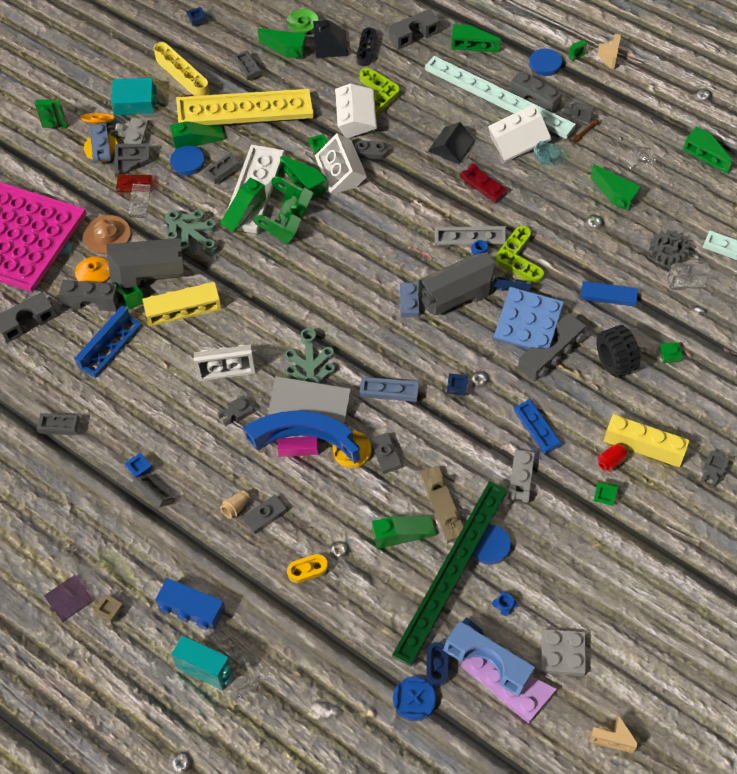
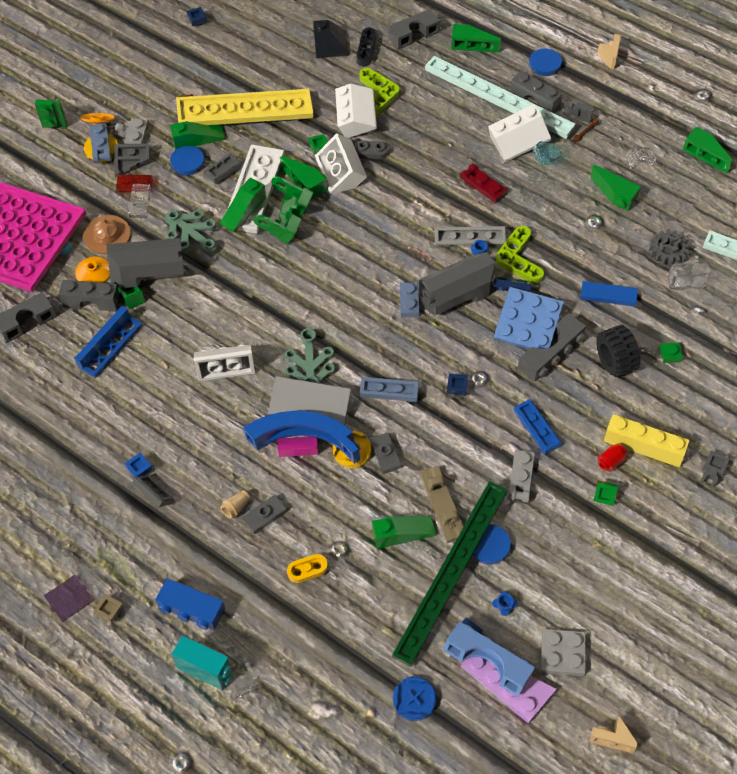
dark grey plate [37,413,80,435] -> none
teal brick [111,77,157,115] -> none
light yellow brick [143,282,221,327] -> none
light yellow beam [154,42,210,96] -> none
dark grey plate [218,395,254,426] -> none
dark grey plate [233,50,262,81] -> none
green slope [258,28,306,59] -> none
bright green dish [287,9,318,33] -> none
dark blue plate [426,642,449,687] -> none
black slope [429,122,474,164] -> none
green plate [569,39,587,61] -> none

